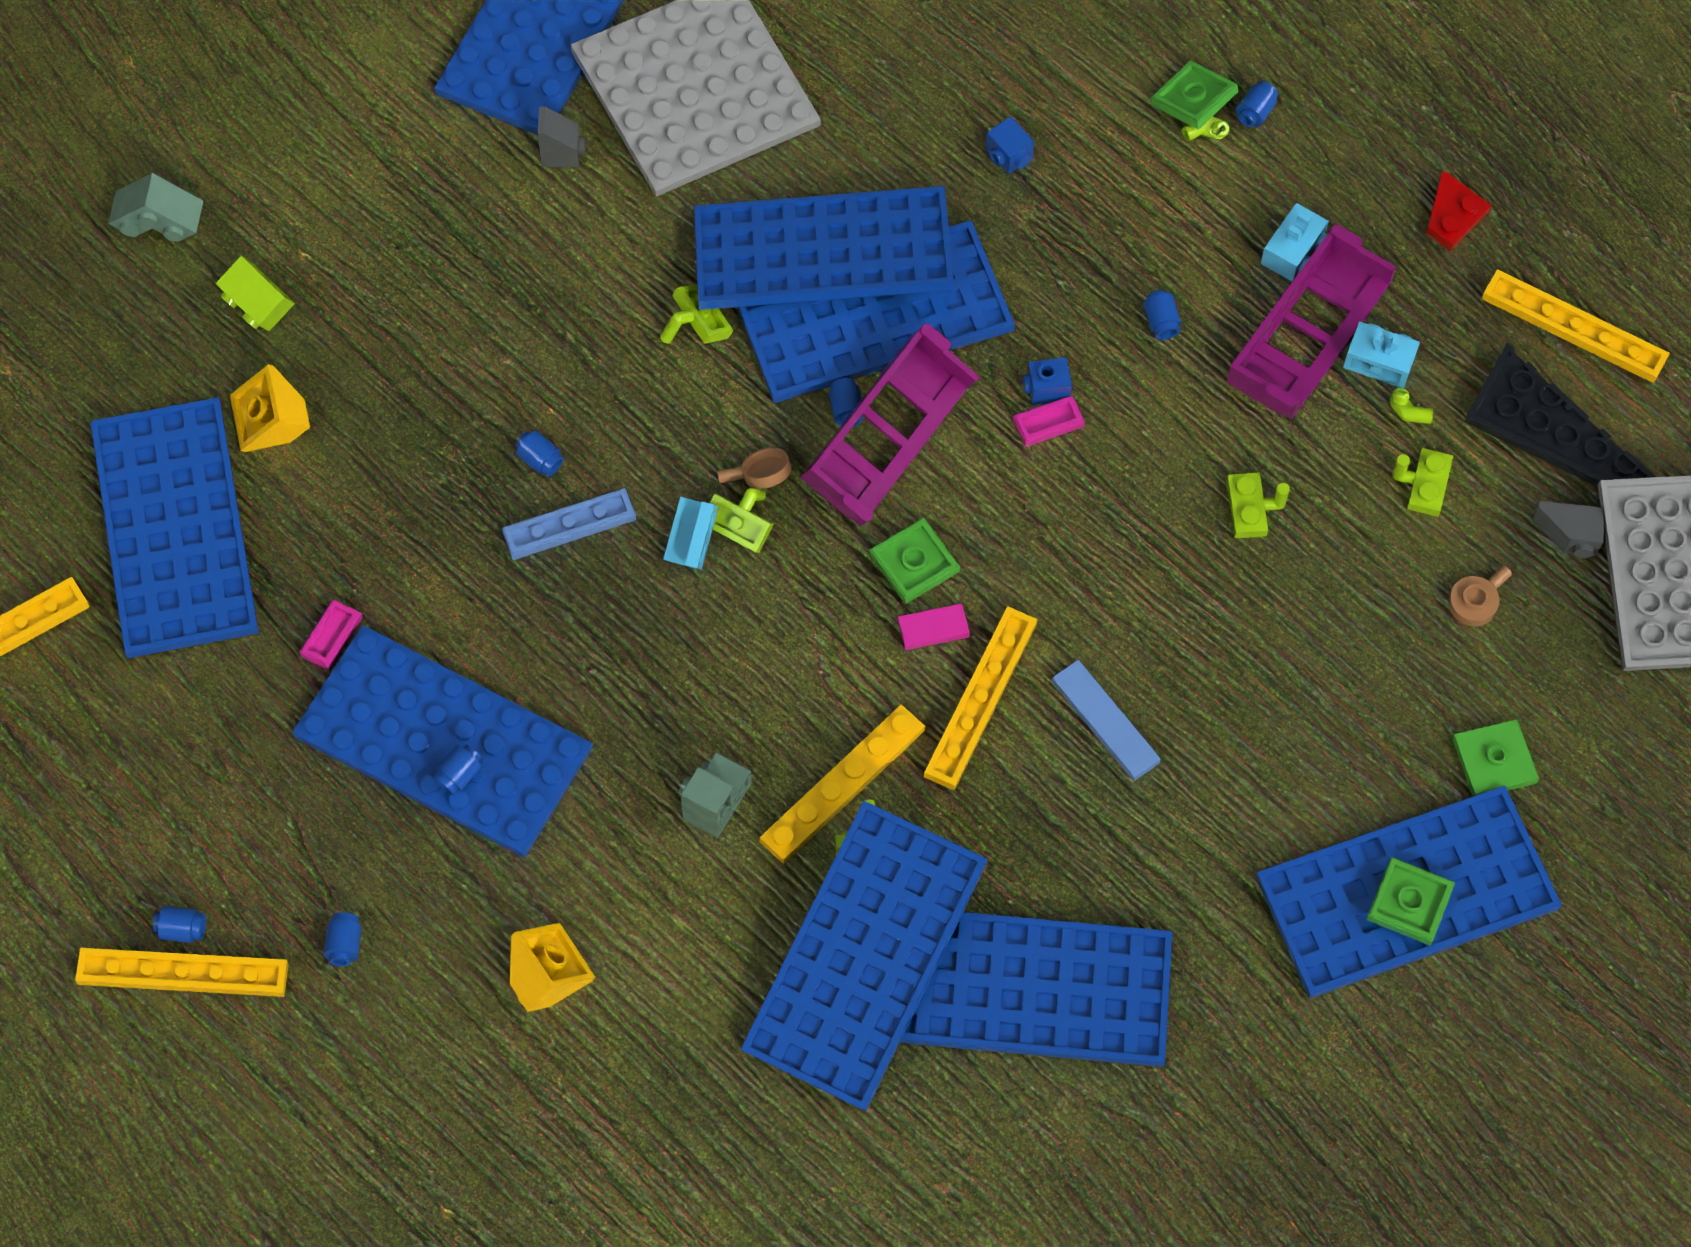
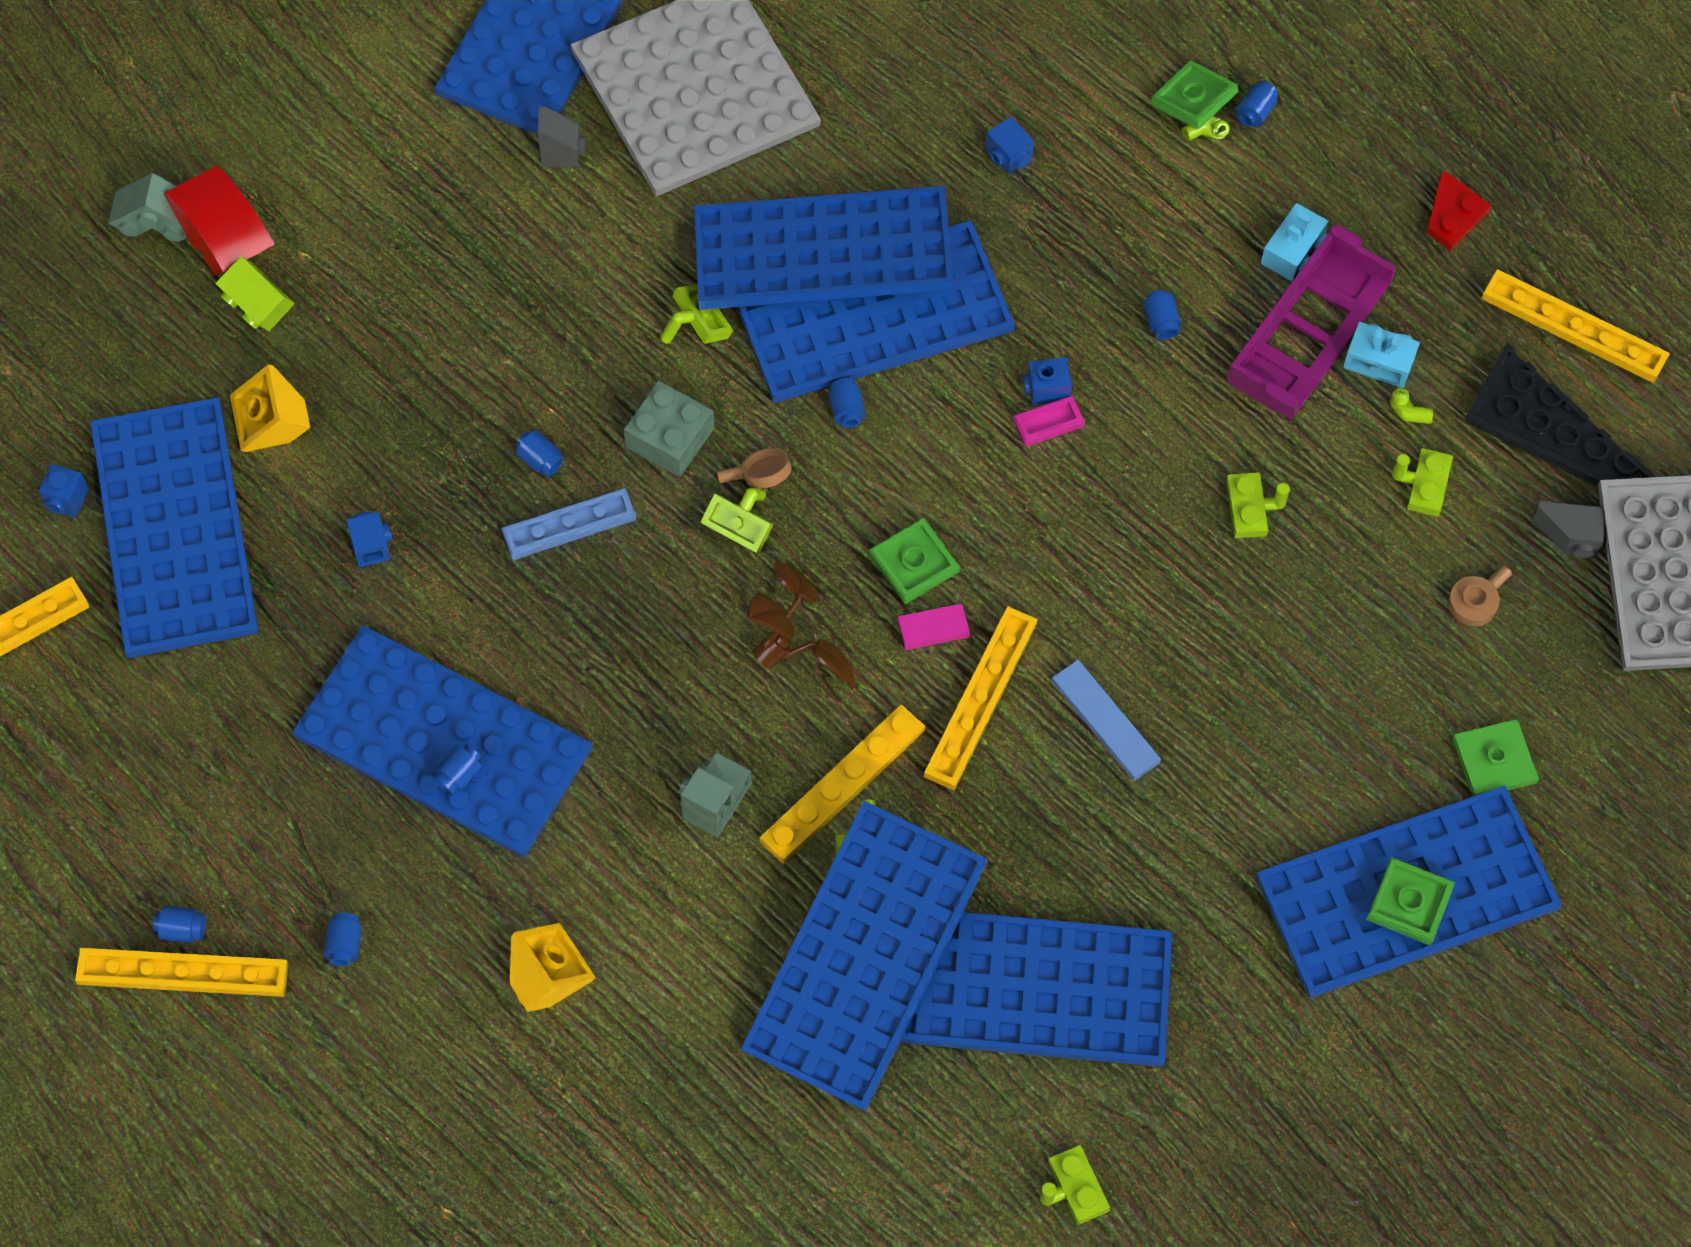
dark pink tile [299,599,363,671] -> none
medium azure panel [663,497,719,570] -> none
magenta piece [800,324,980,527] -> none
none -> blue brick [38,464,89,518]
none -> red slope [163,165,275,276]
none -> blue brick [346,511,393,568]
none -> sand green brick [624,381,714,477]
none -> reddish brown plant [747,561,855,690]
none -> lime plate [1040,1145,1110,1225]

